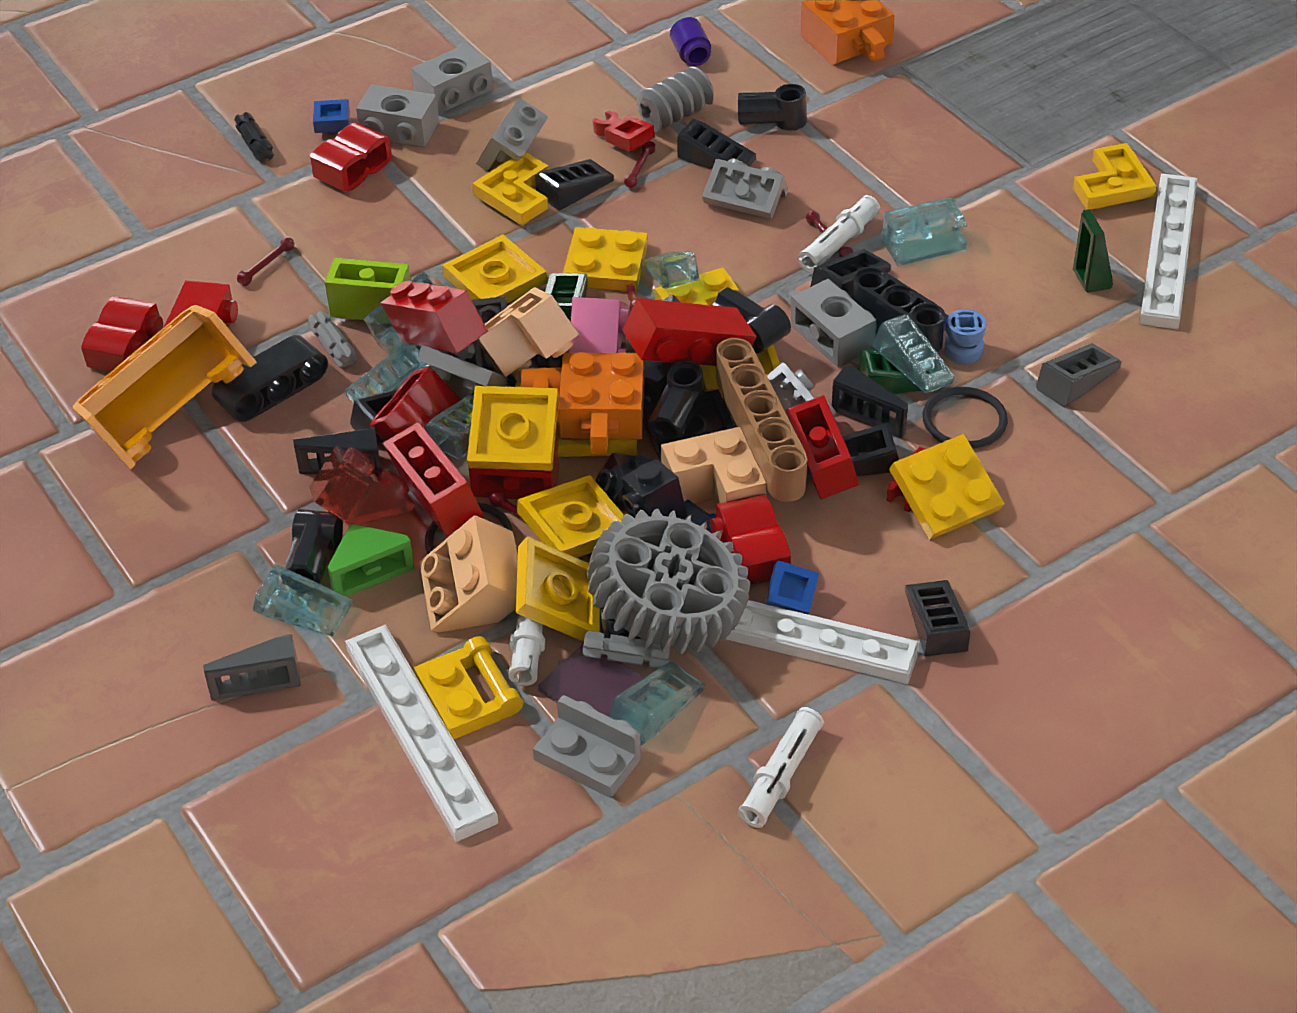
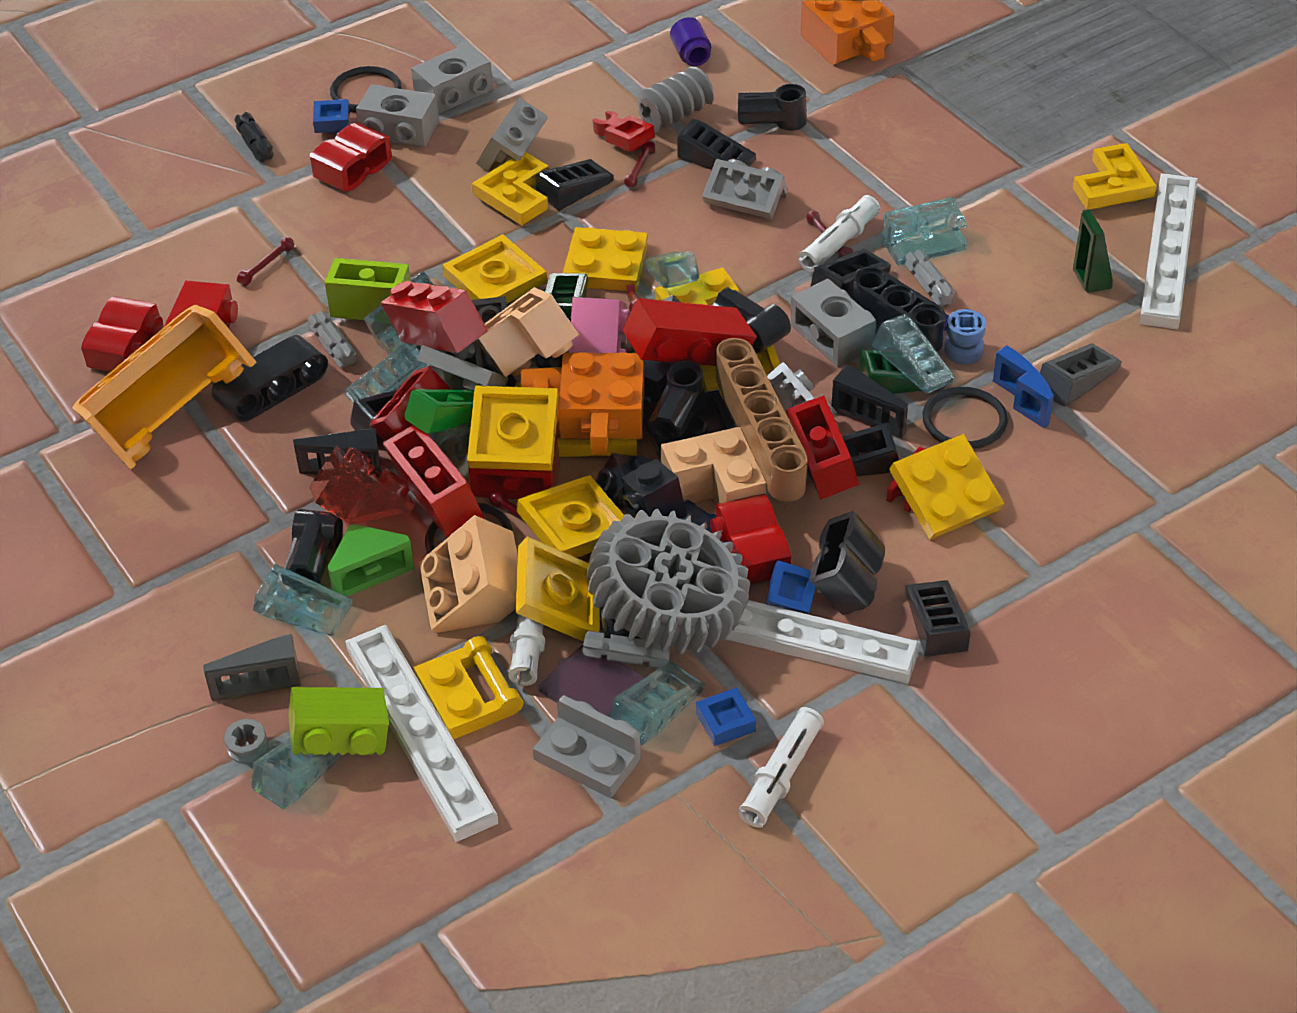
none -> light grey bush [224,719,268,764]
none -> clear light blue slope [251,737,342,809]
none -> lime brick [288,687,389,756]
none -> black tyre [330,66,402,112]
none -> green slope [405,389,474,434]
none -> blue plate [696,688,756,746]
none -> black brick [810,511,885,615]
none -> light grey axle [905,249,955,307]
none -> blue slope [993,345,1054,428]

